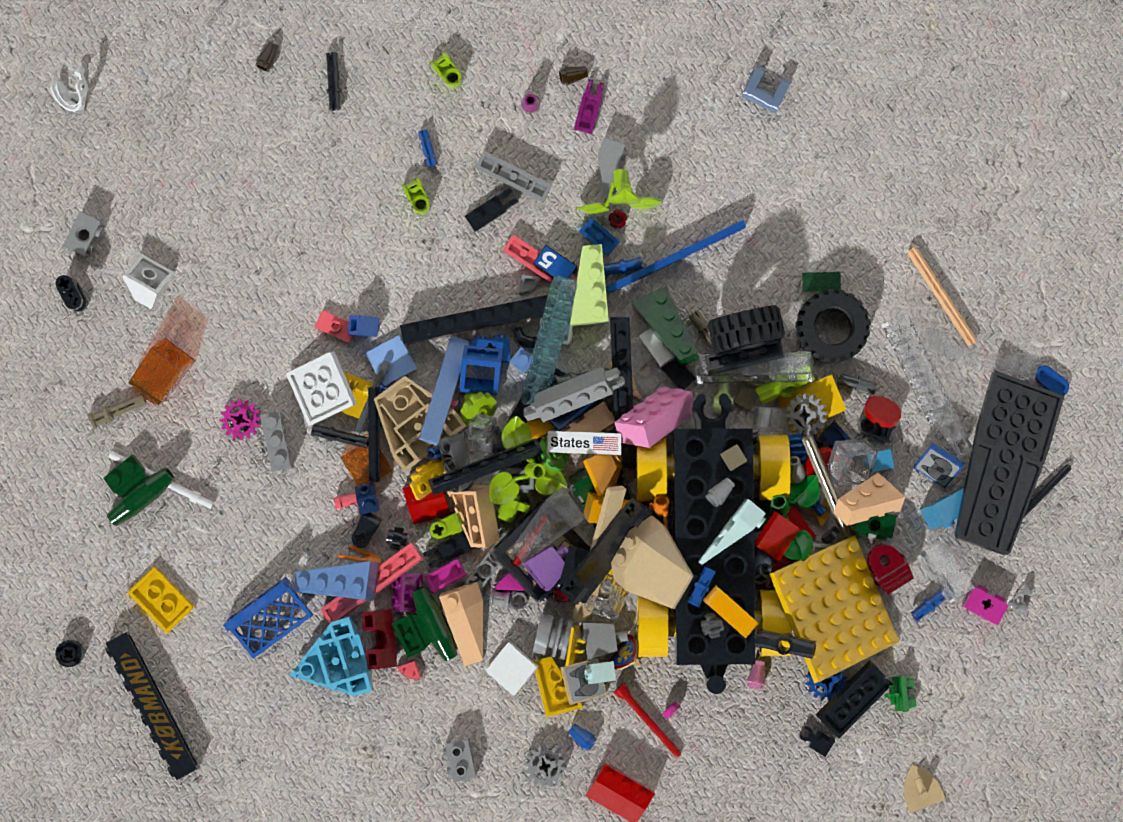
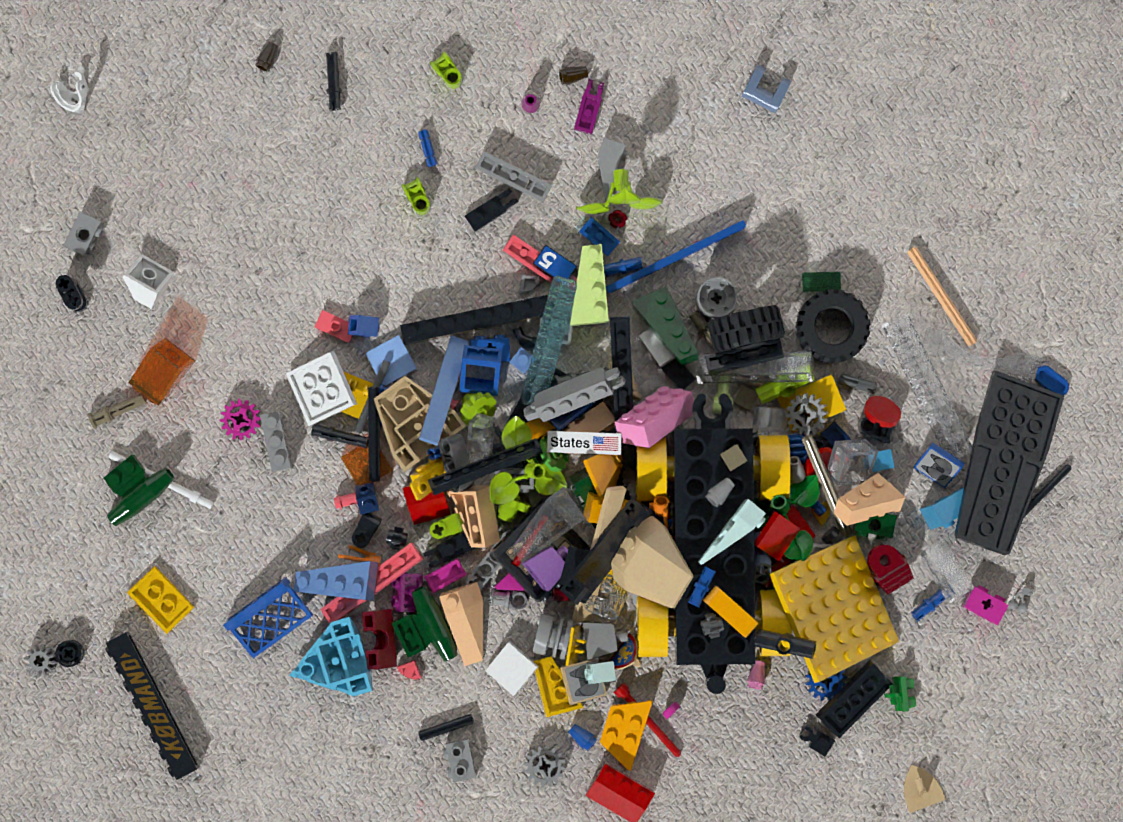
none -> light grey gear [24,644,58,677]
none -> black axle [418,714,474,741]
none -> light orange wing [599,699,653,771]
none -> light grey wheel [696,277,738,320]

